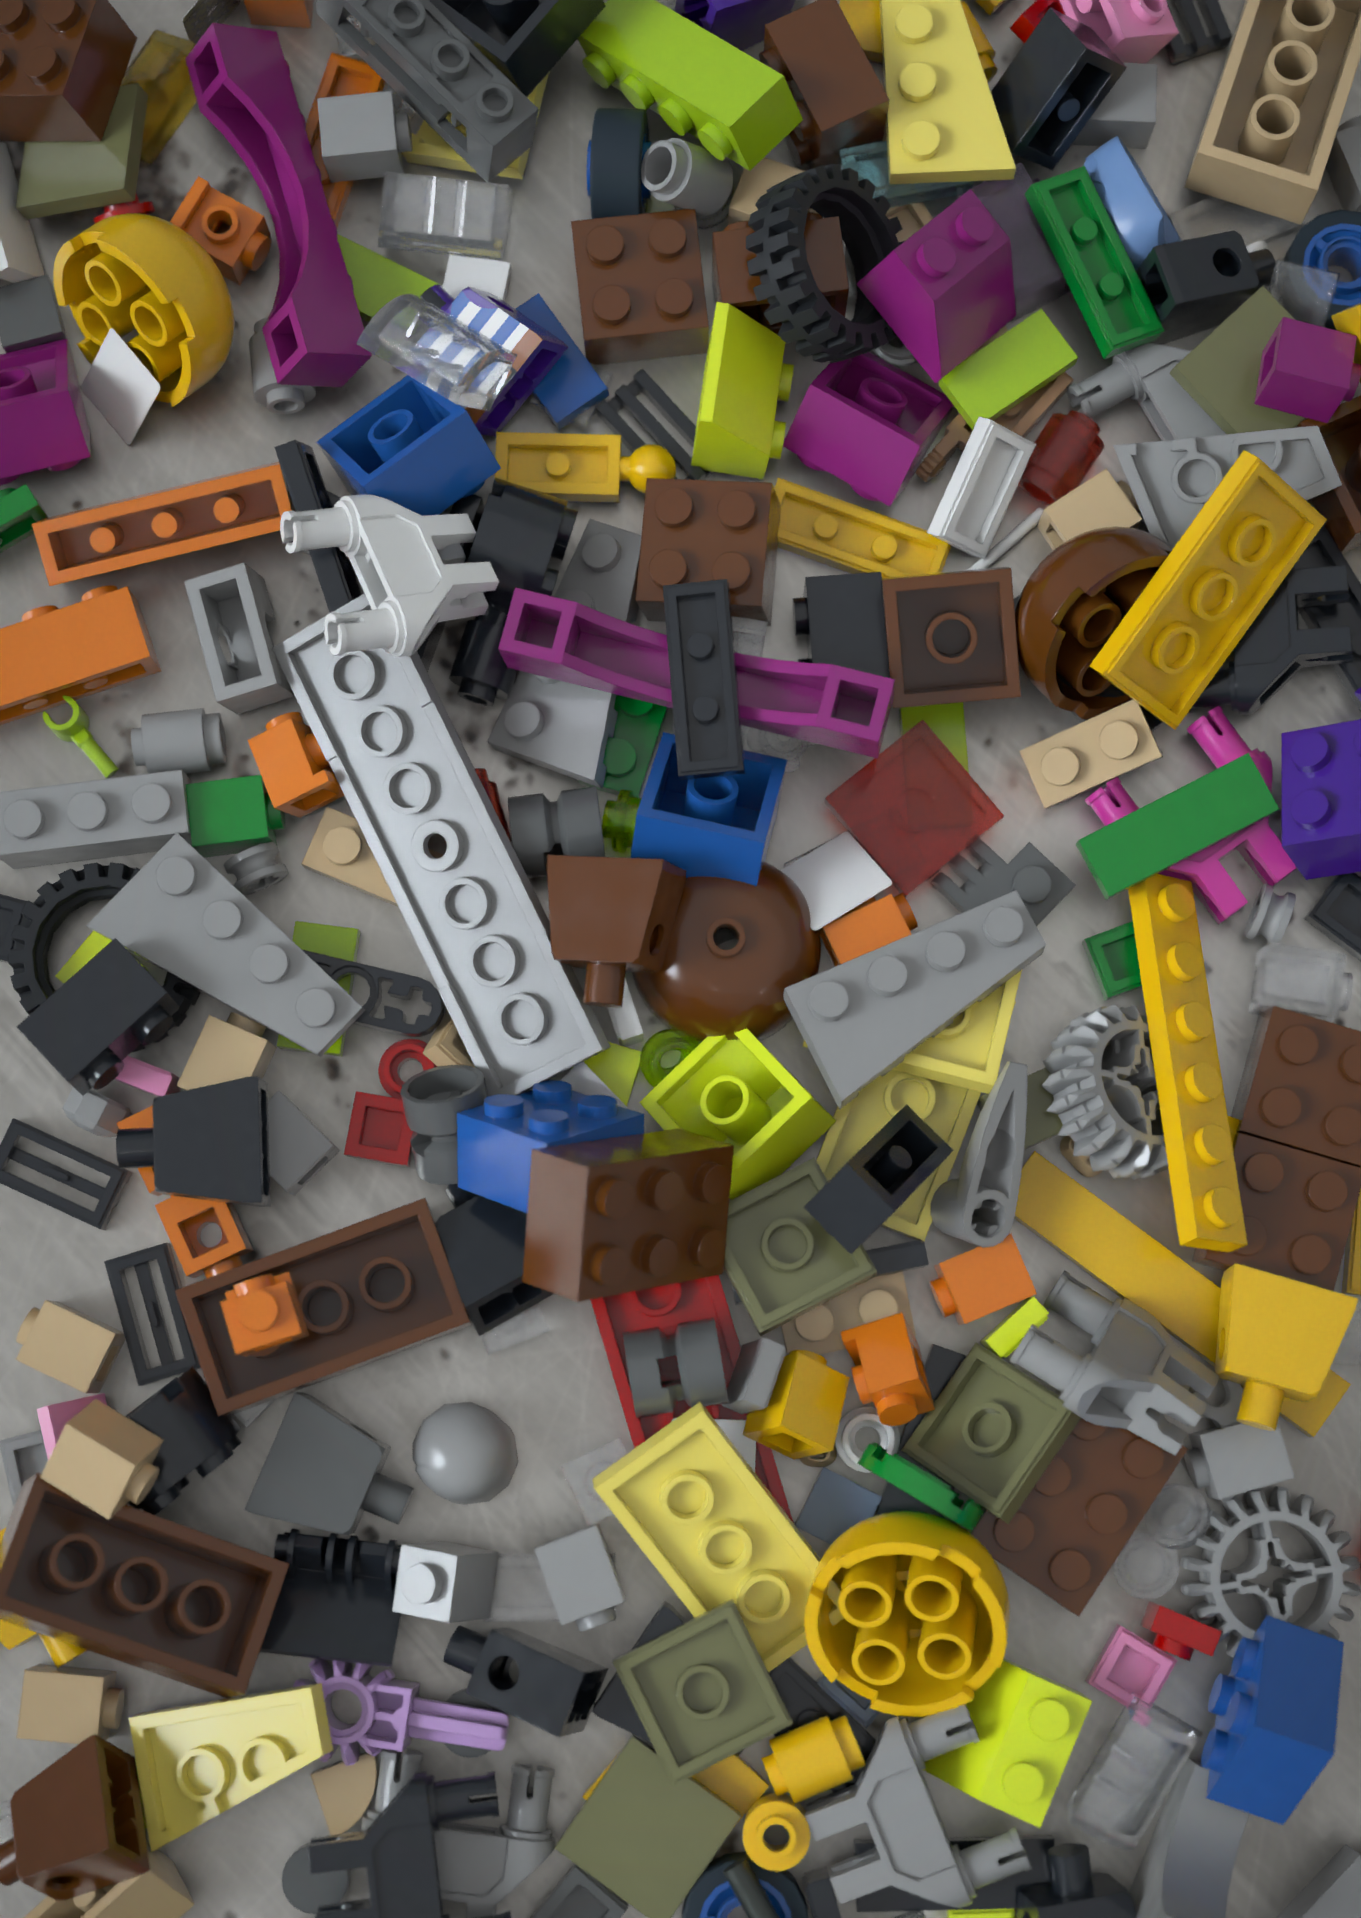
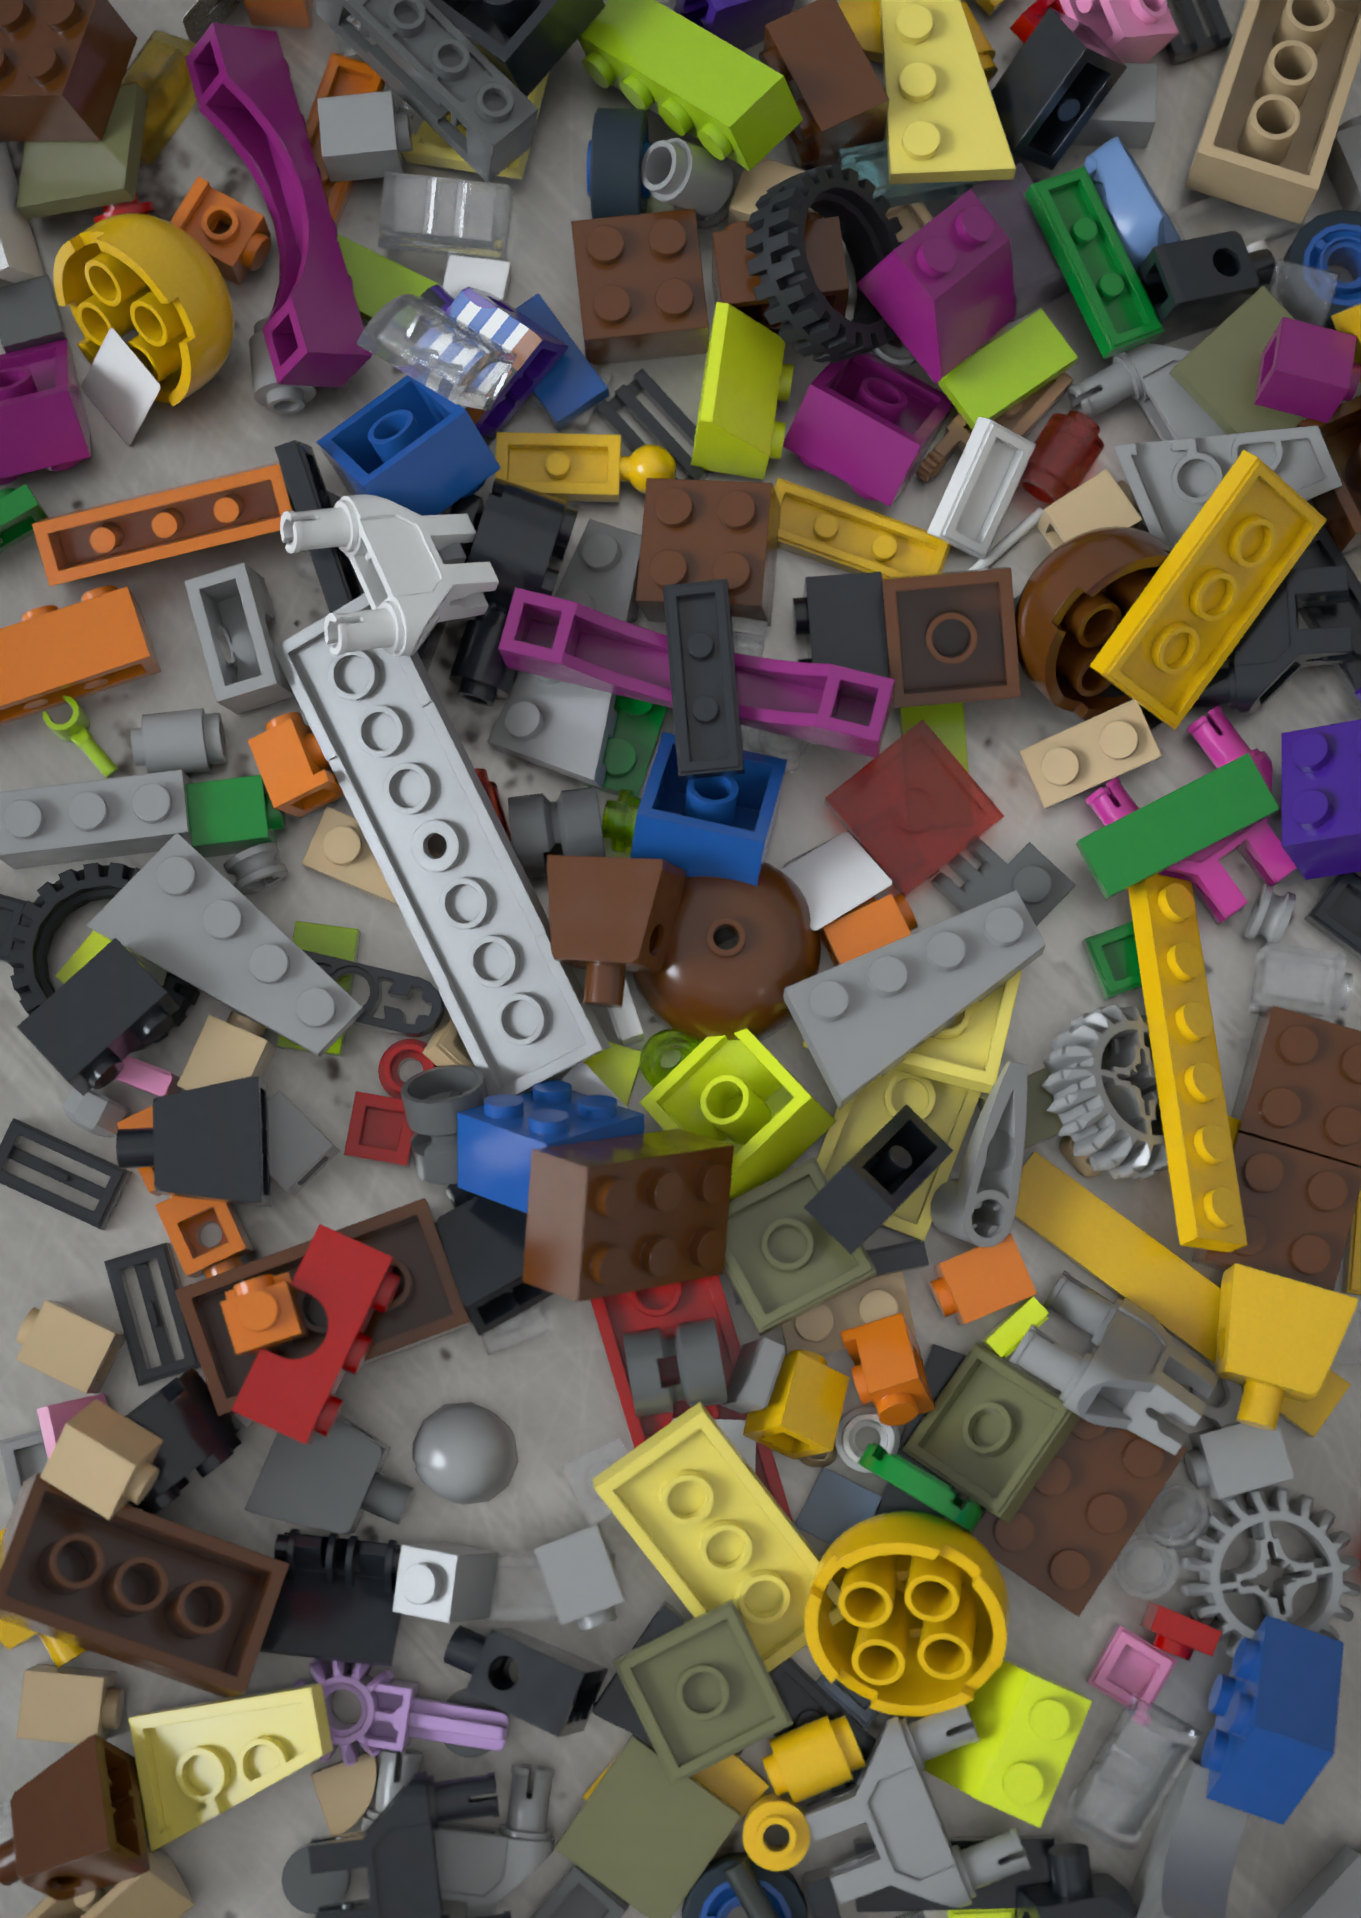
none -> red arch [231,1224,402,1445]

